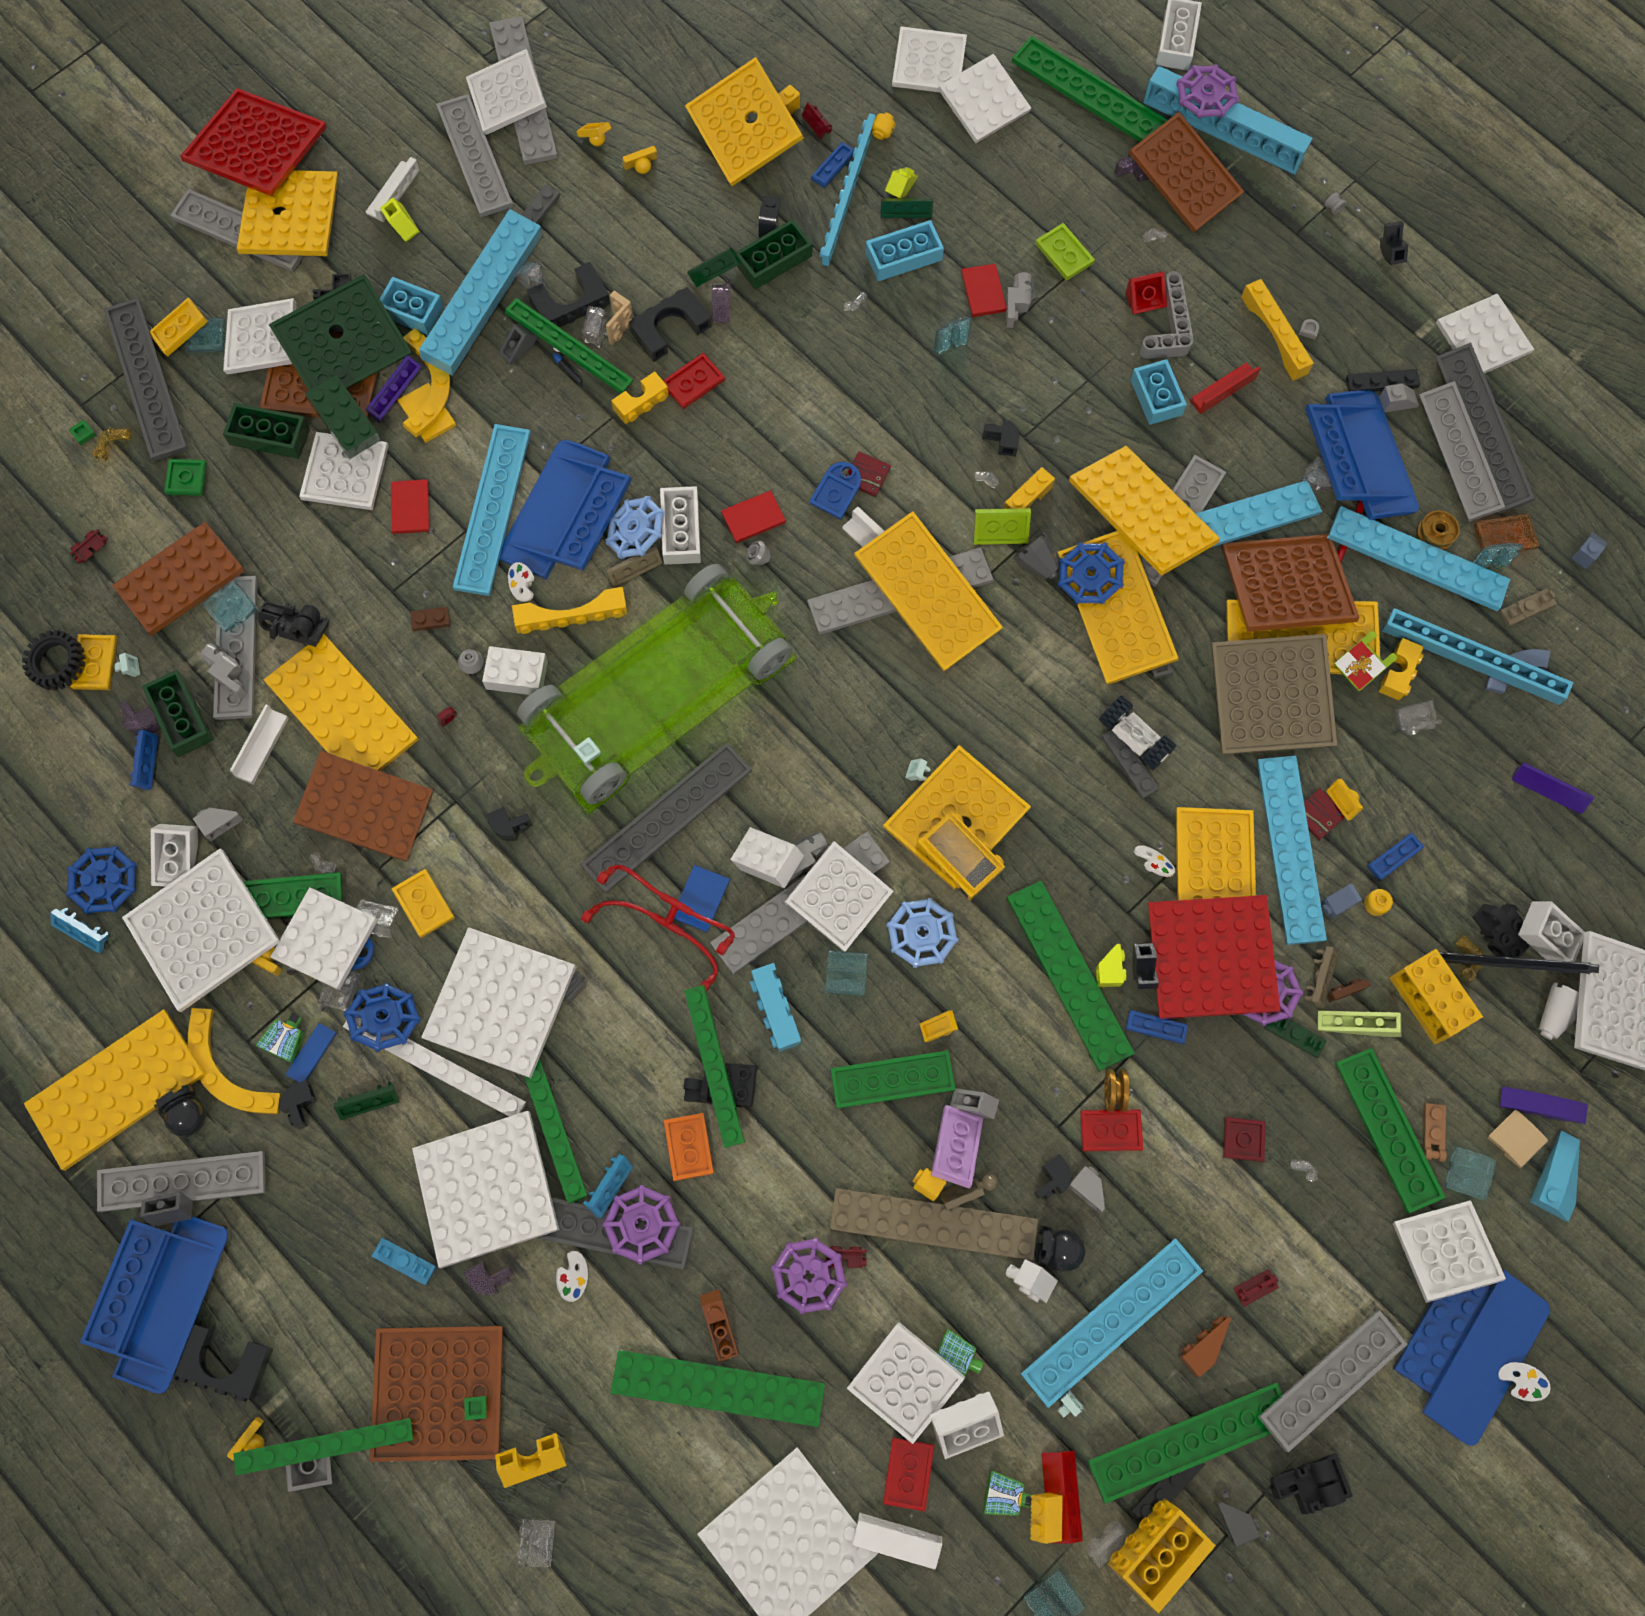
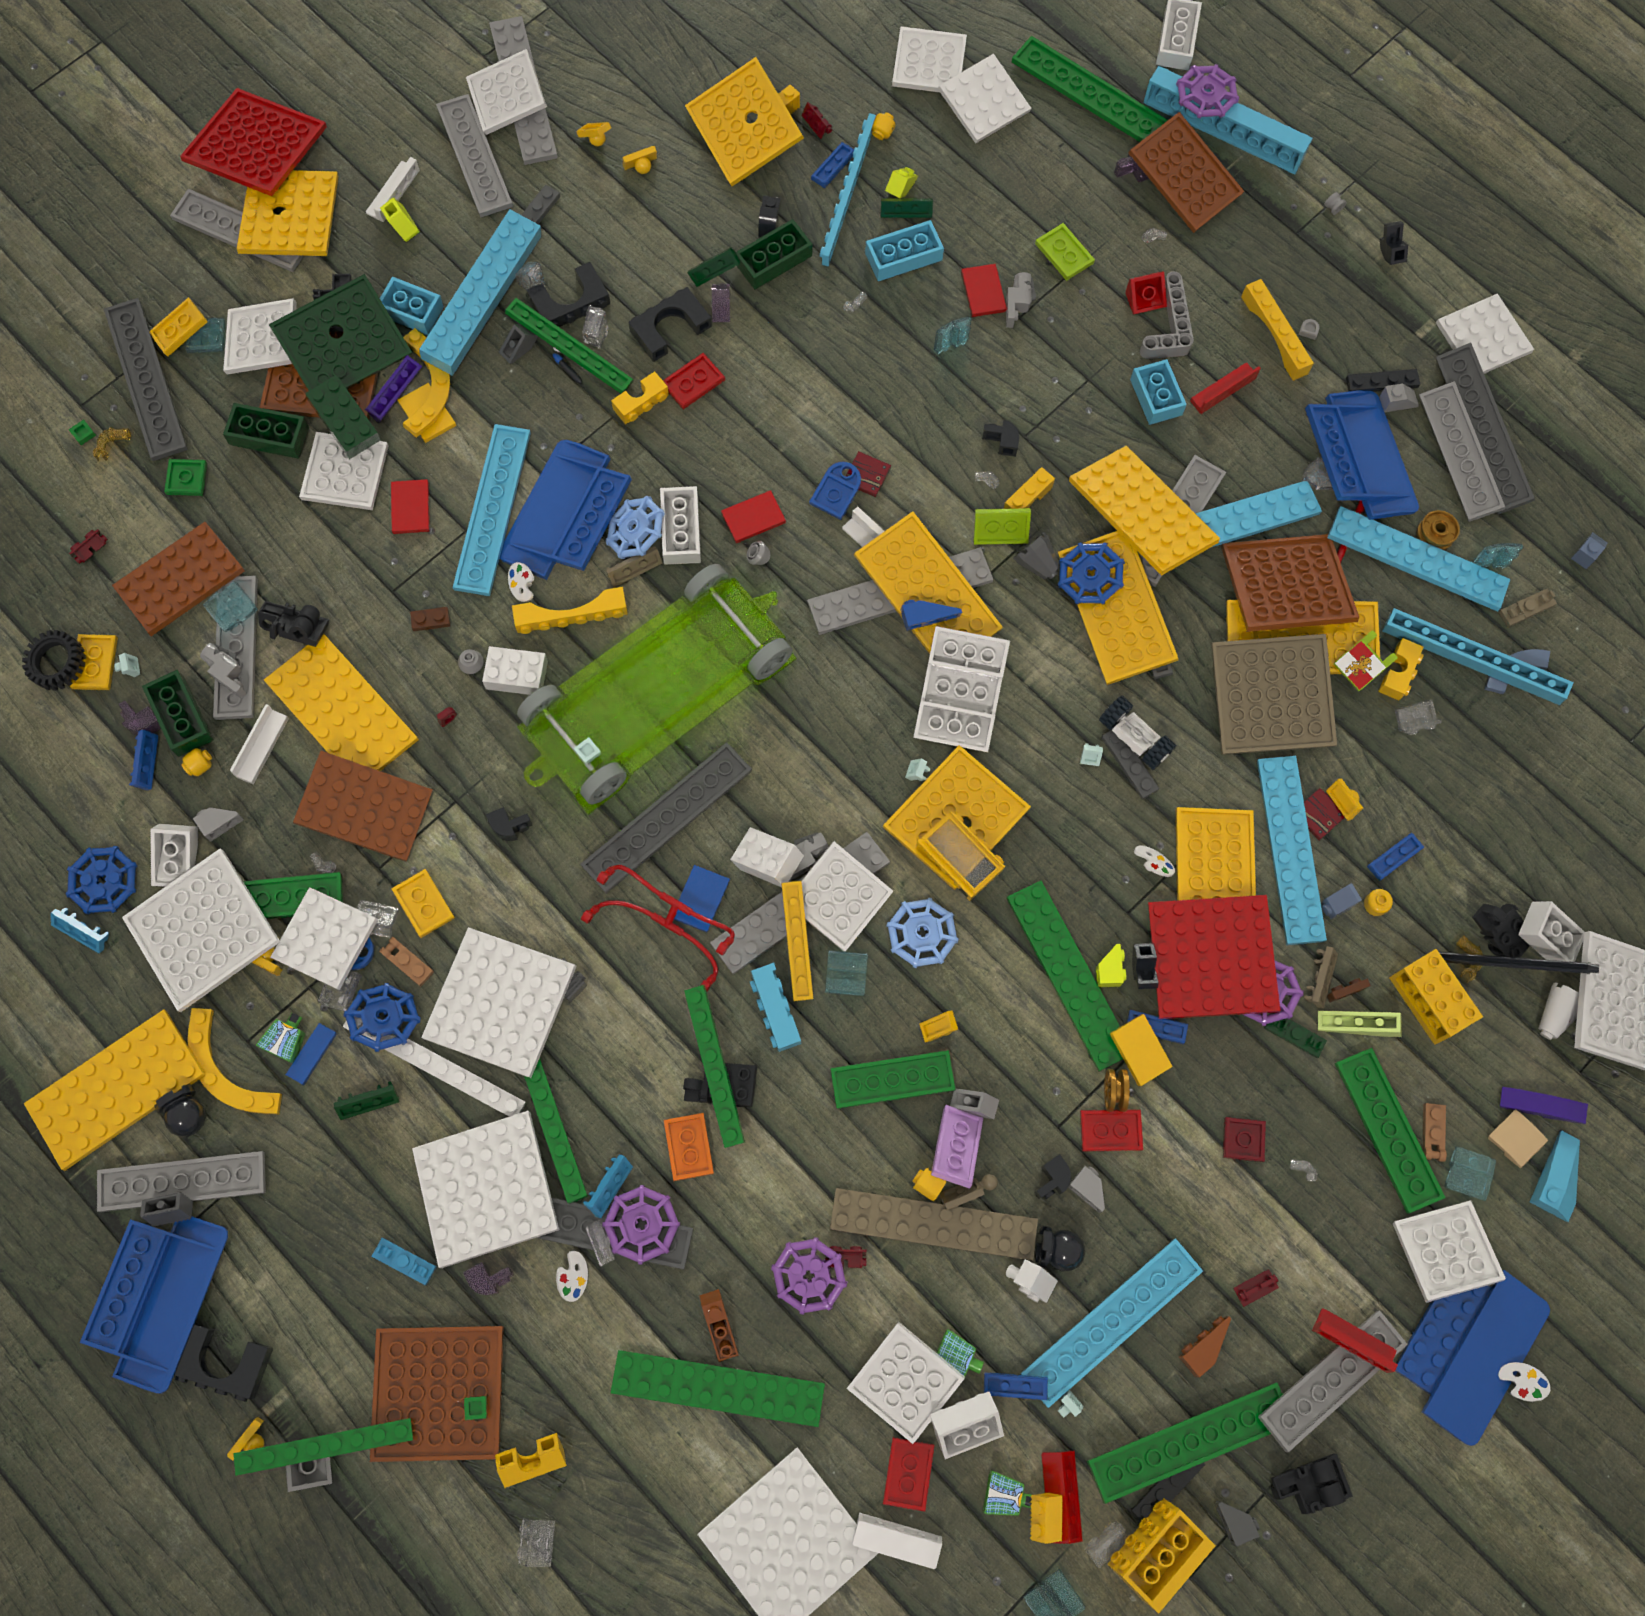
black brick [280,1080,317,1129] -> none
tan bracket [606,291,633,345] -> none
clear orange plate [1474,513,1539,558] -> none
dark purple slope [1512,763,1594,814] -> none
none -> yellow head [181,748,212,776]
none -> medium nougat plate [379,936,434,987]
none -> clear plate [586,1220,614,1266]
none -> yellow plate [781,881,813,1001]
none -> blue slope [900,600,962,631]
none -> white slope [914,626,1010,752]
none -> blue tile [984,1372,1048,1400]
none -> light aqua tile [1080,743,1103,766]
none -> yellow tile [1109,1014,1173,1086]
none -> red panel [1312,1308,1398,1373]

